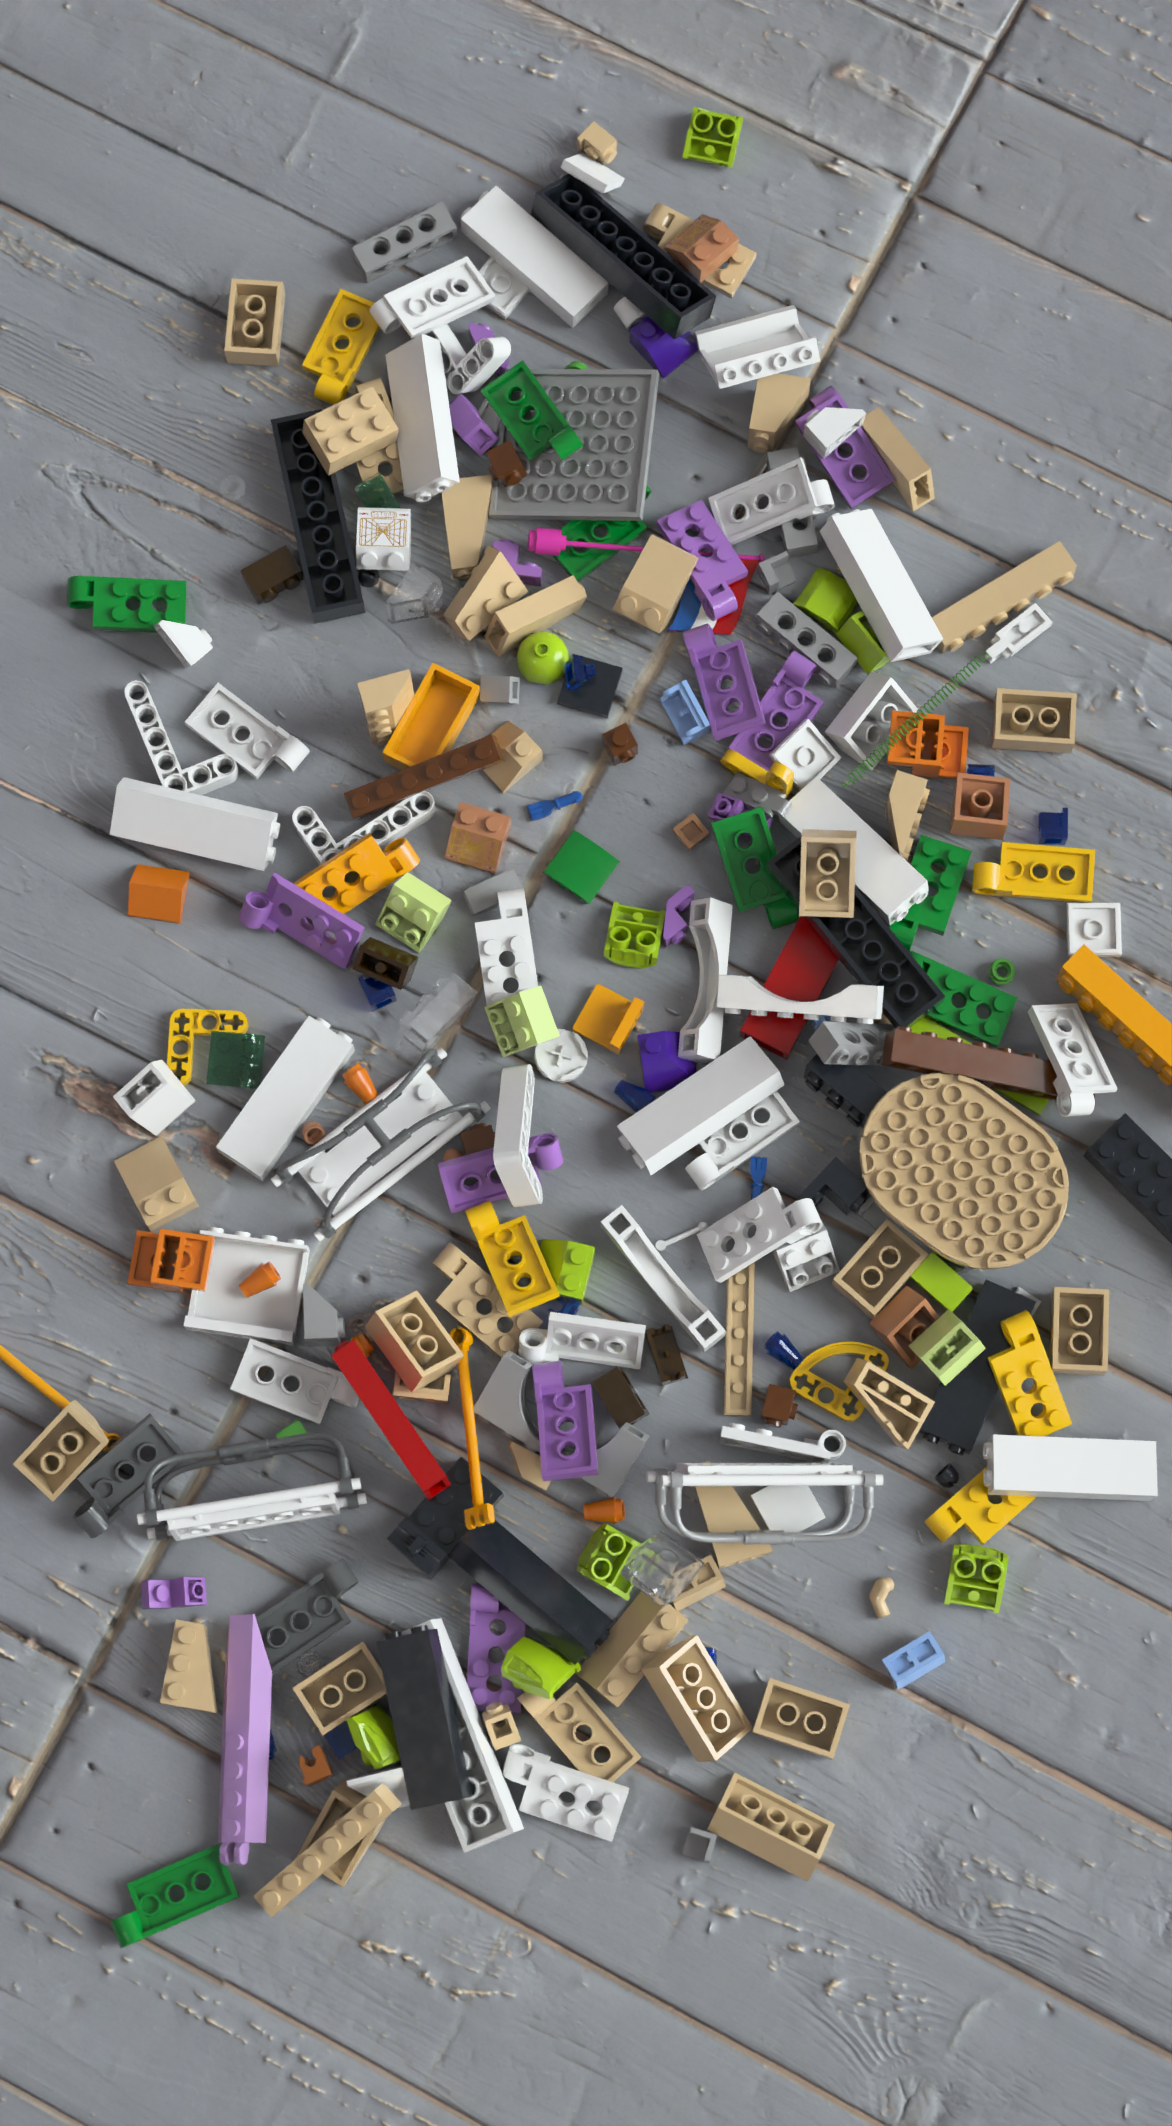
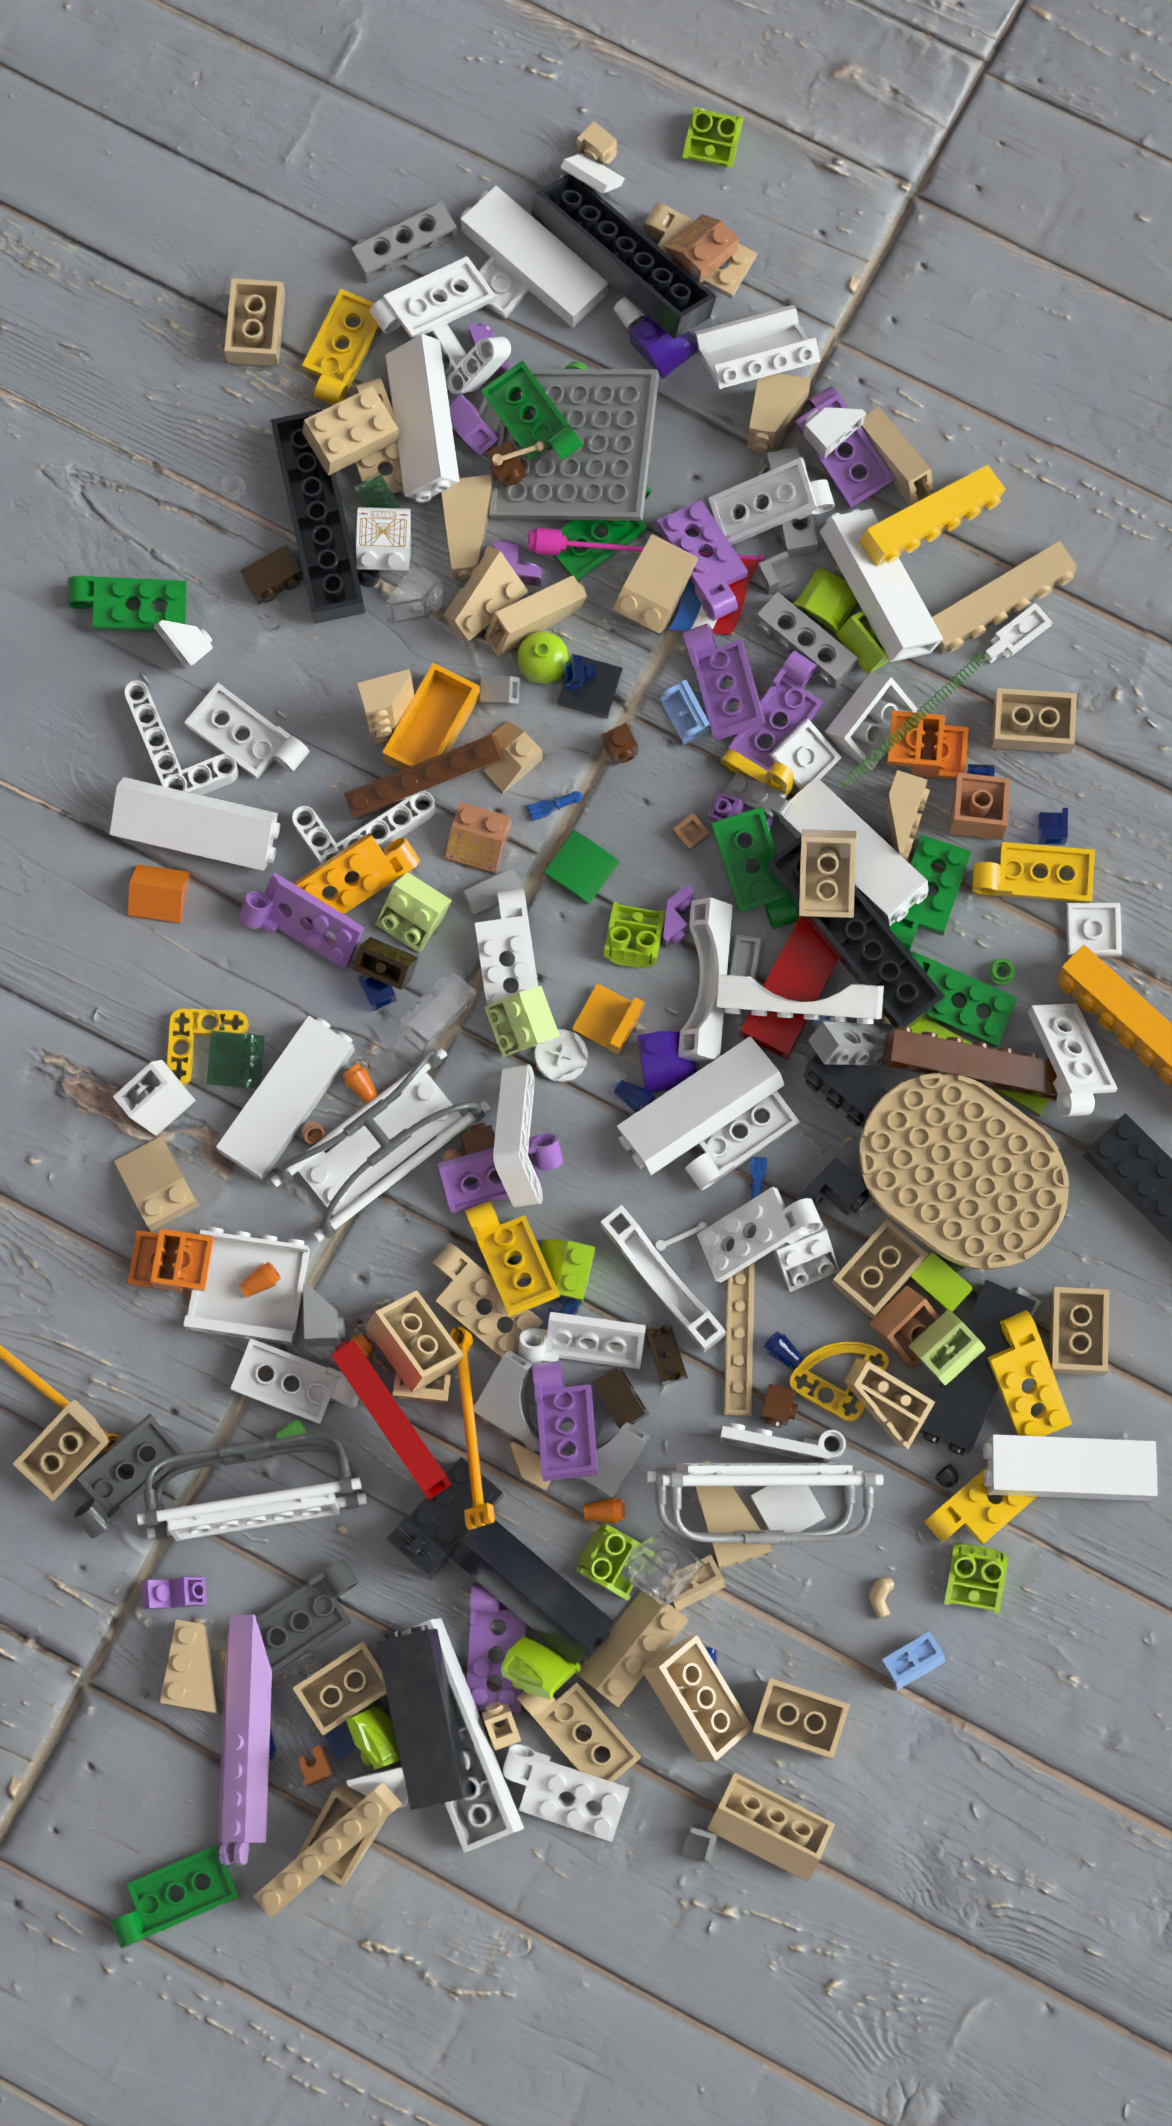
none -> tan hinge [492,441,545,466]
none -> light grey tile [729,934,762,979]
none -> yellow brick [859,465,1006,566]

